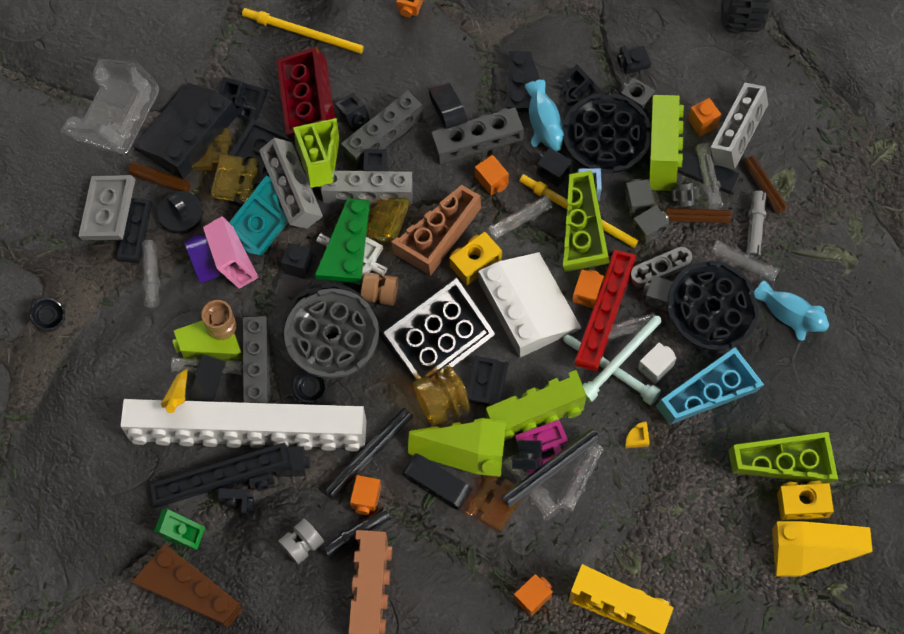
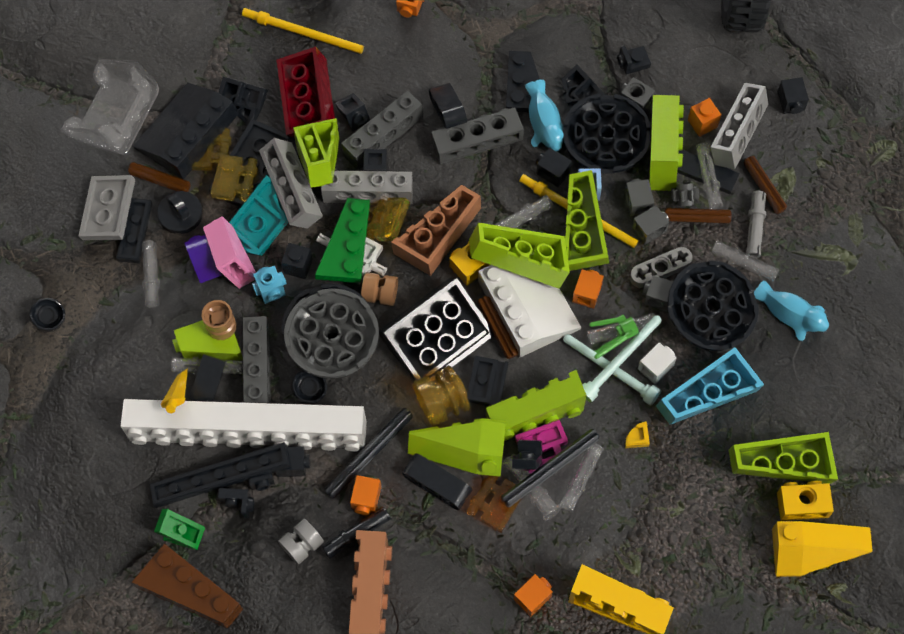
orange brick [475,155,509,195] -> none
red tile [575,250,636,371] -> none
none -> medium azure brick [252,266,287,304]
none -> lime wedge [469,223,570,289]
none -> reddish brown axle [478,296,518,359]
none -> bright green plant [589,314,639,359]
none -> black brick [777,77,809,114]

